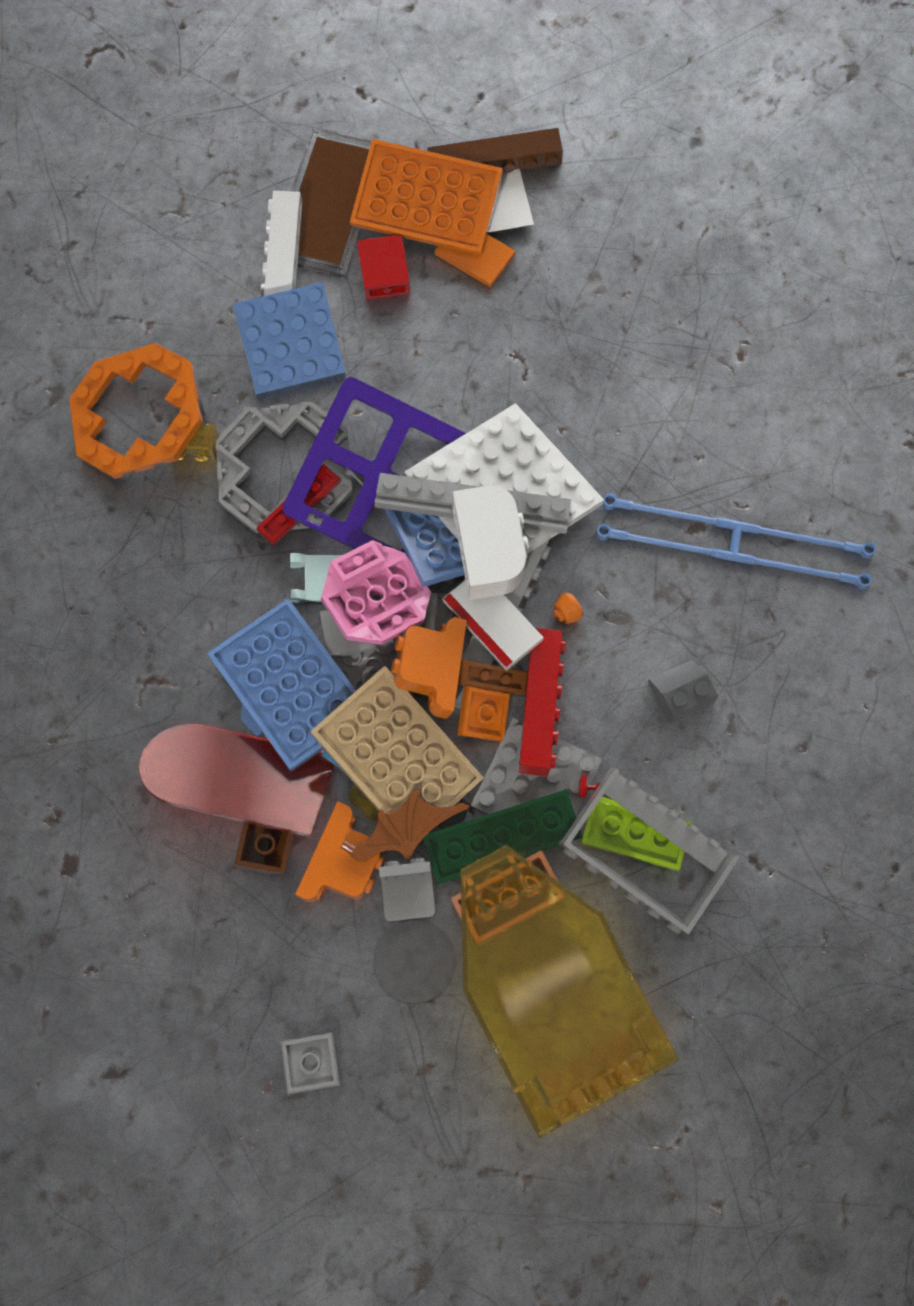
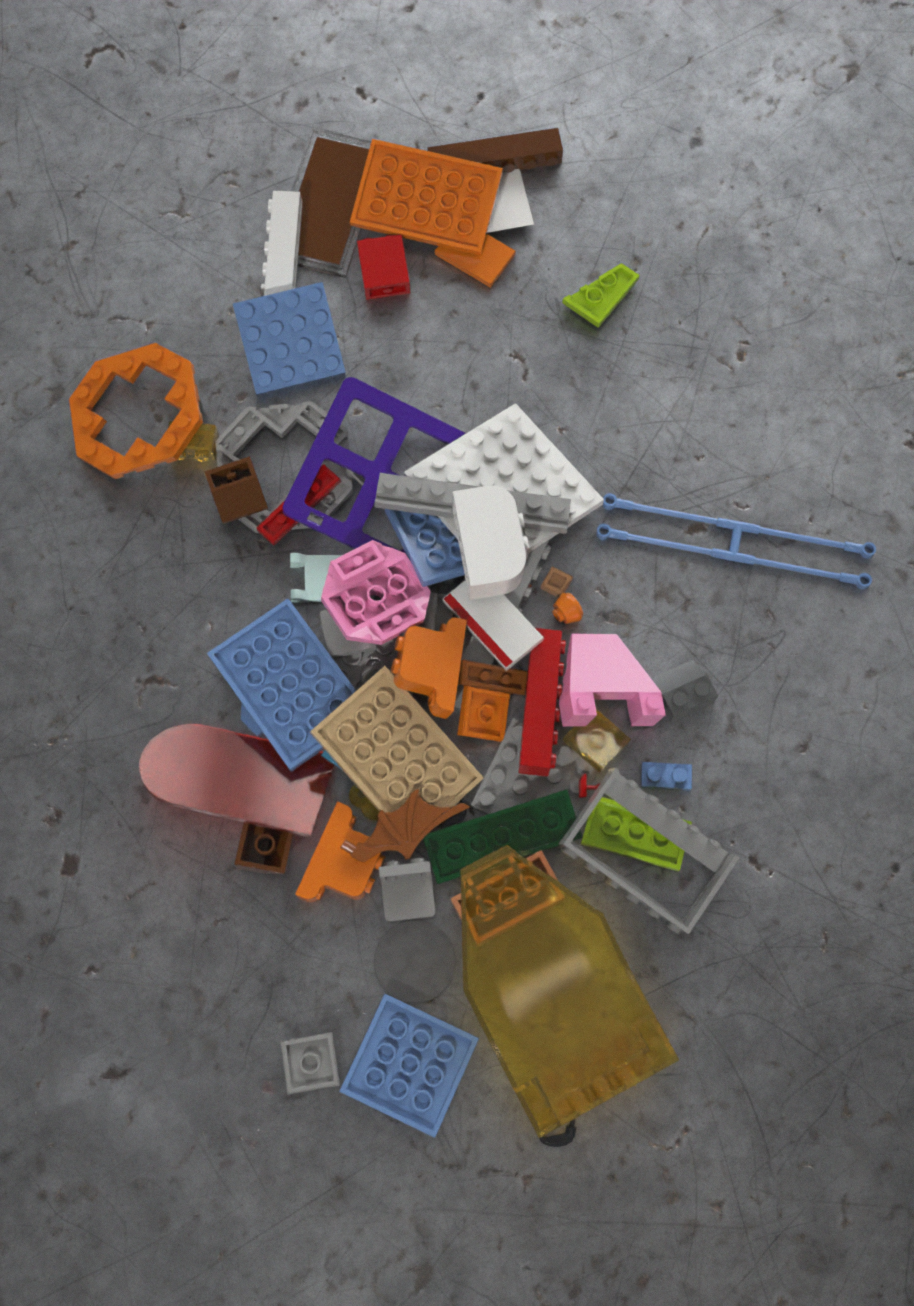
none -> reddish brown slope [204,456,268,524]
none -> medium blue plate [339,994,479,1138]
none -> black piece [539,1118,577,1147]
none -> medium nougat tile [541,566,573,598]
none -> bright pink wedge [559,634,666,726]
none -> lime wing [562,263,640,328]
none -> clear yellow tile [562,709,631,773]
none -> medium blue plate [641,762,692,791]

